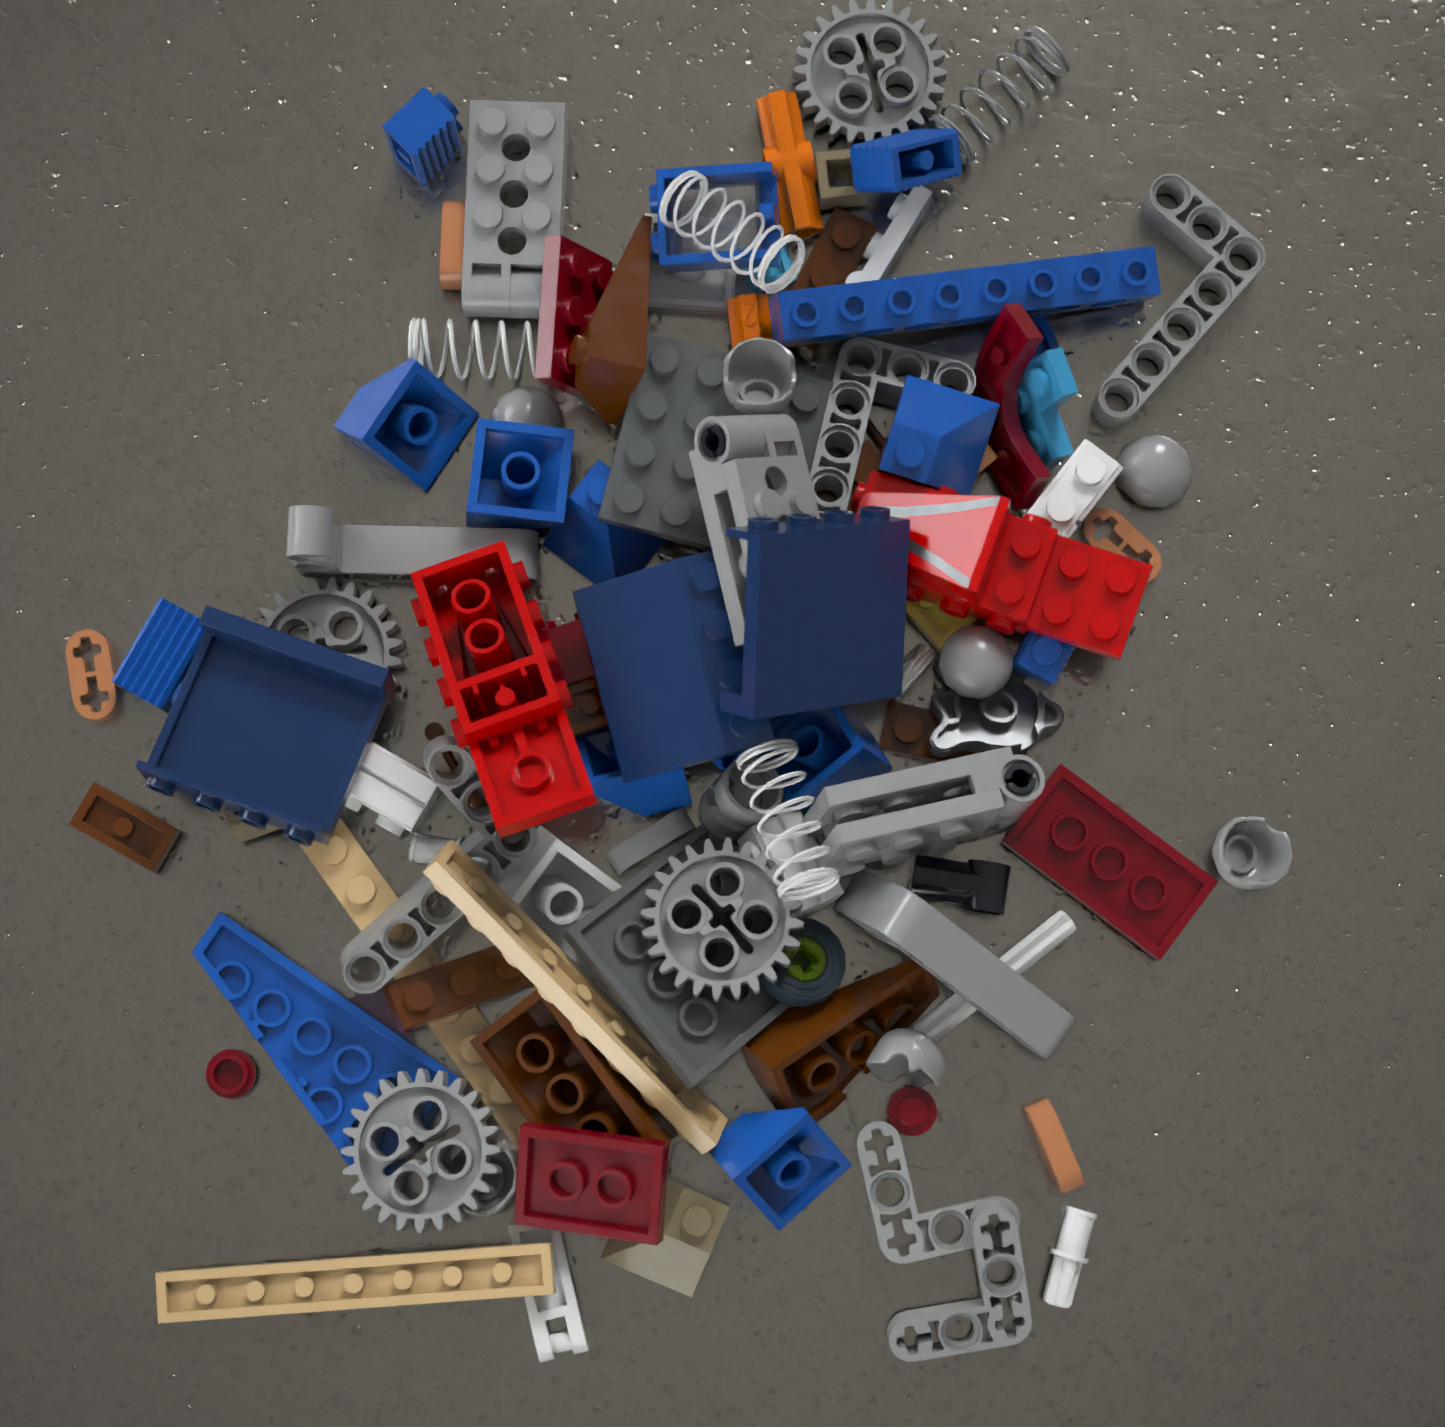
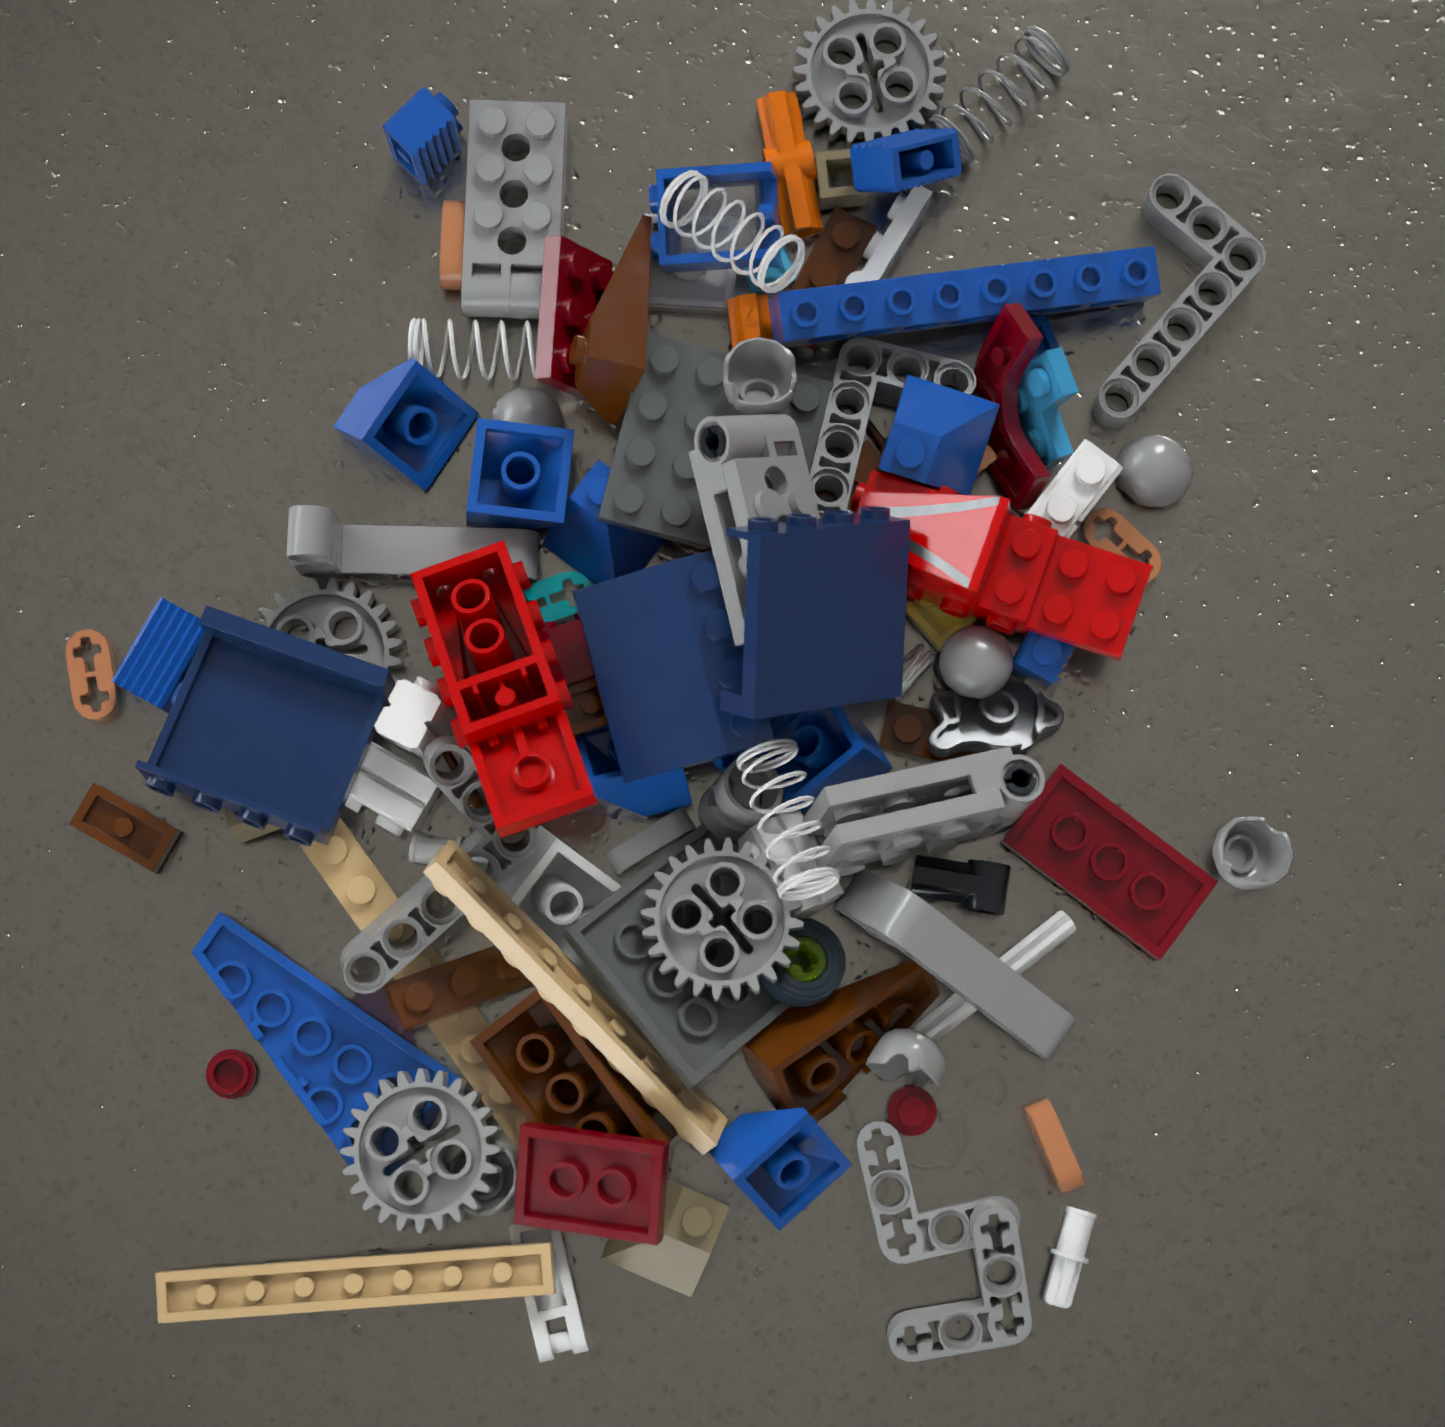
none -> white brick [374,676,458,763]
none -> teal beam [523,571,592,625]

